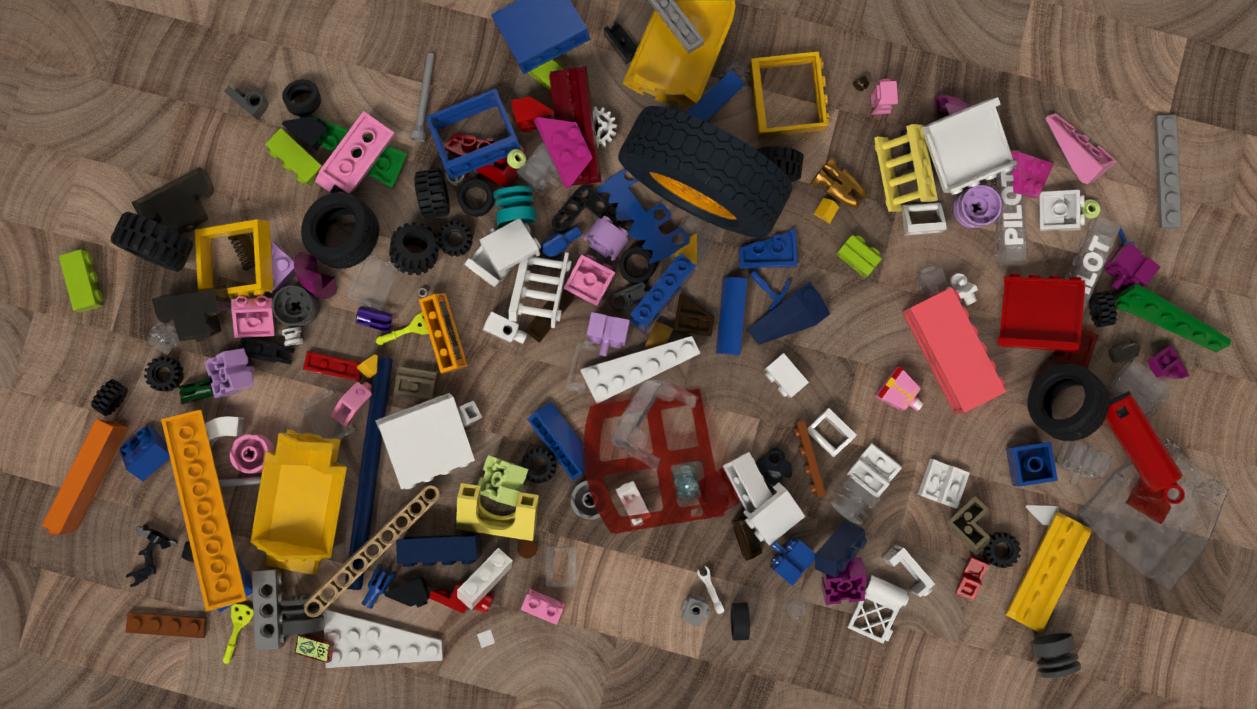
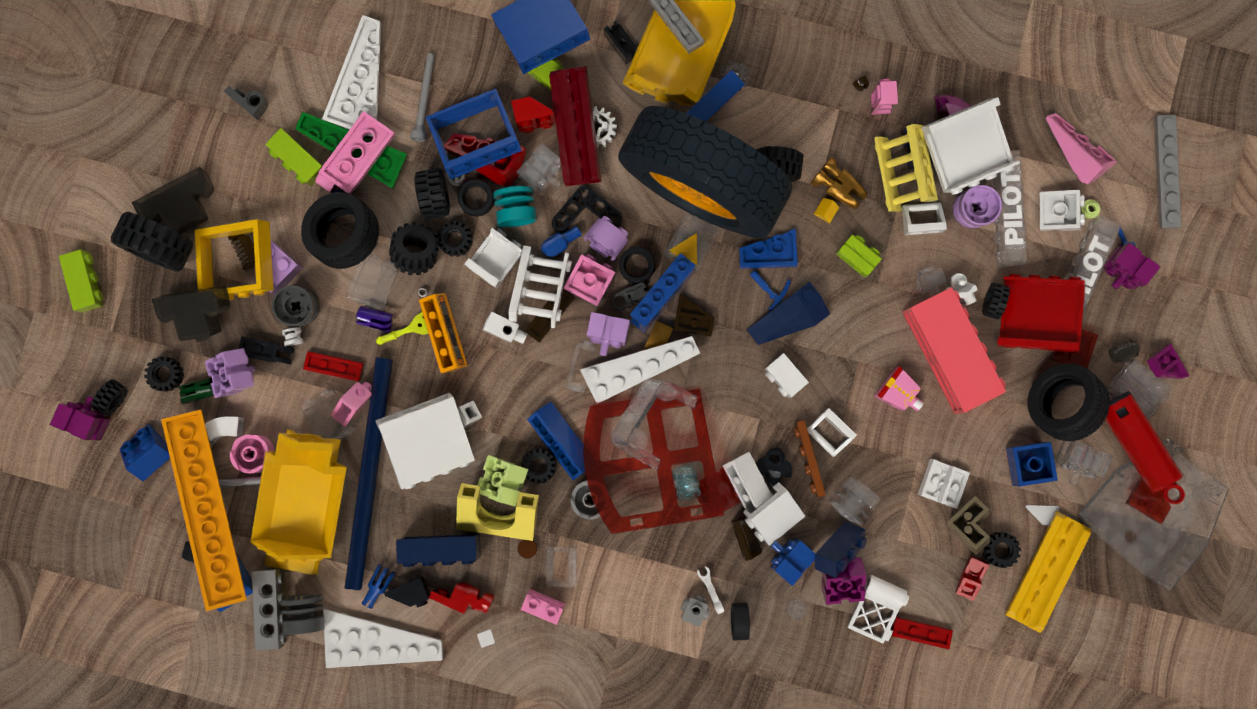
orange brick [42,419,128,536] -> none
dark orange plate [125,612,207,638] -> none
black piece [126,524,178,587] -> none
clear brick [146,321,181,355] -> none
neon yellow piece [223,603,254,664] -> none
bright pink plate [231,295,274,338] -> none
black tyre [282,79,321,116] -> none
black slope [282,117,330,151] -> none
magenta brick [294,252,336,299] -> none
tile [295,634,334,663] -> none
tan beam [304,485,440,617] -> none
yellow slope [356,354,378,378] -> none
dark tan plate [394,366,438,400] -> none
white brick [457,548,513,610] -> none
white panel [480,219,541,278] -> none
yellowish green plate [507,149,526,169] -> none
dark pink wing [534,117,593,189] -> none
blue piece [596,169,690,263] -> none
white brick [616,481,651,525] -> none
blue brick [716,277,747,356] -> none
yellow window [749,51,830,137] -> none
white slope [847,442,902,498] -> none
white panel [881,545,935,597] -> none
dark pink wing [1012,152,1054,199] -> none
dark grey wheel [1031,633,1081,678] -> none
black tyre [1089,291,1118,328] -> none
green wing [1113,283,1231,352] -> none
none -> magenta brick [49,396,111,440]
none -> white wing [322,15,381,139]
none -> red tile [891,617,953,650]
none -> black tyre [982,283,1010,319]

